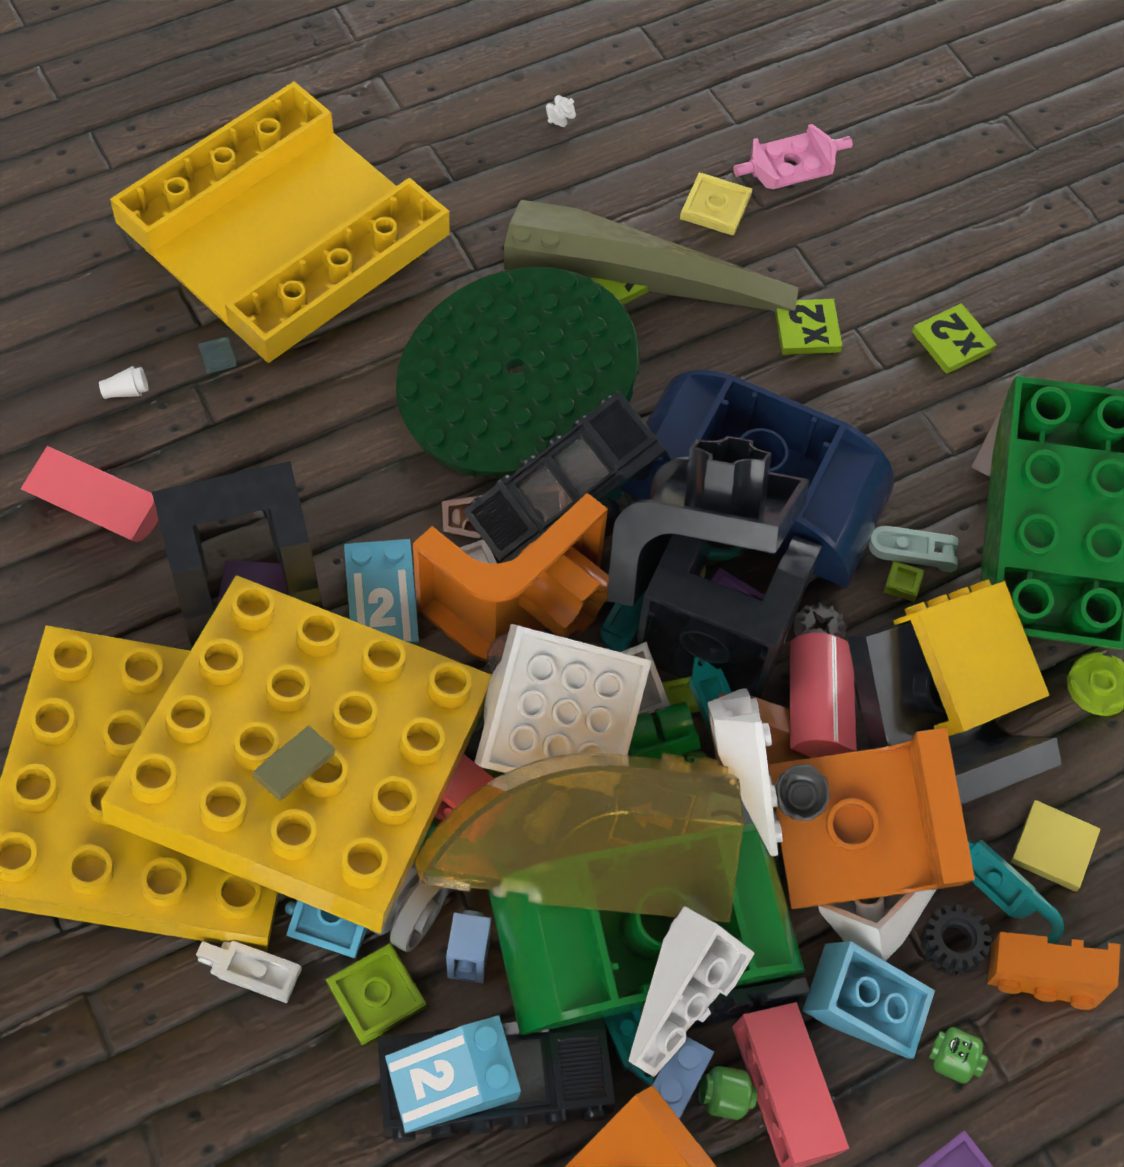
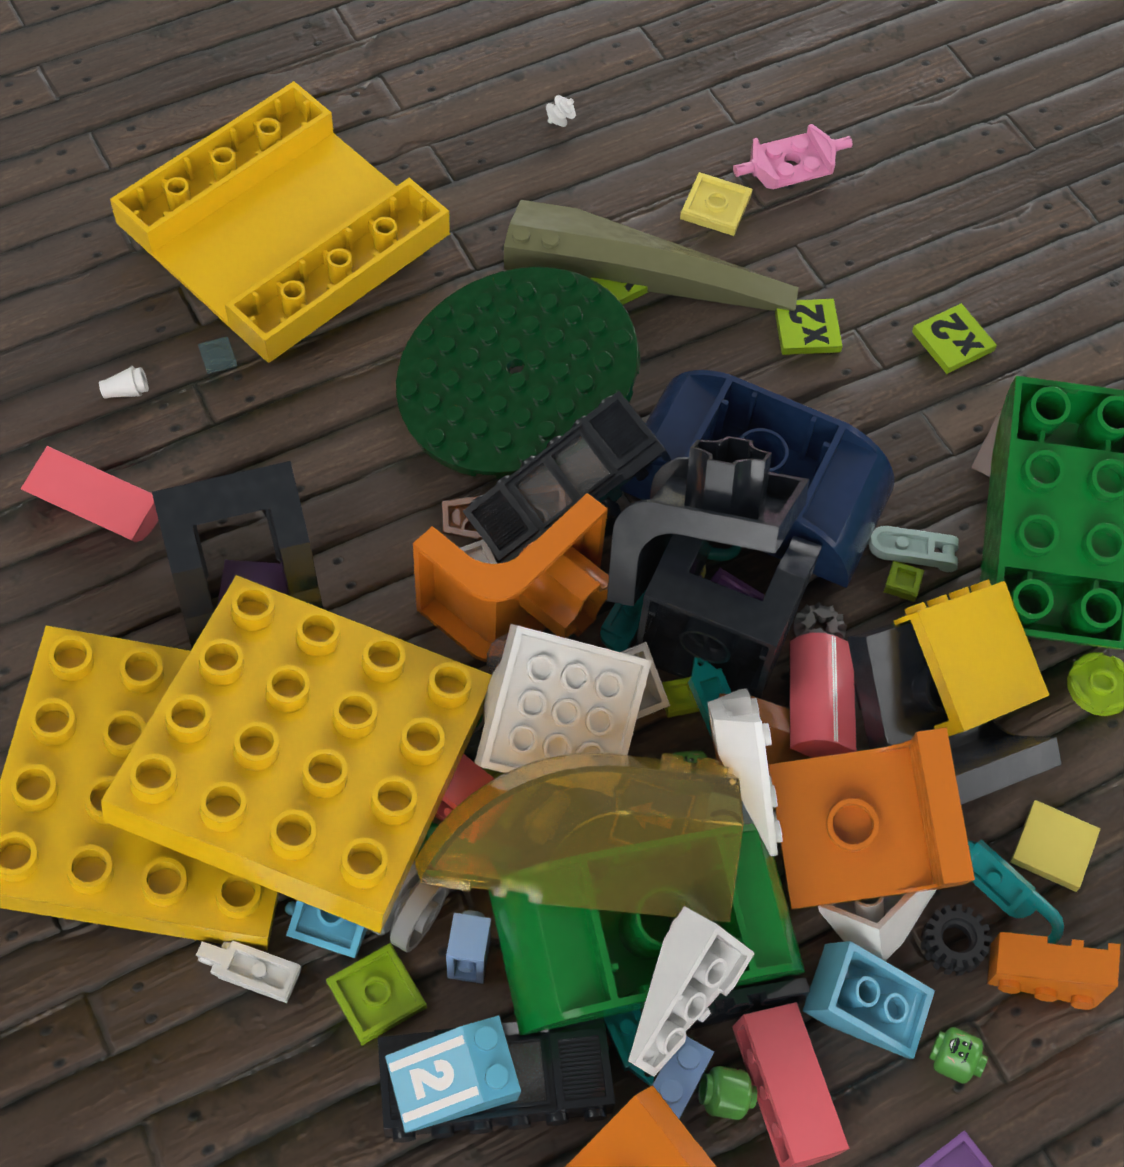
olive tile [253,725,335,801] -> none
medium azure slope [344,539,419,645] -> none
green plate [628,702,701,767] -> none
dark grey hair [775,764,830,821] -> none

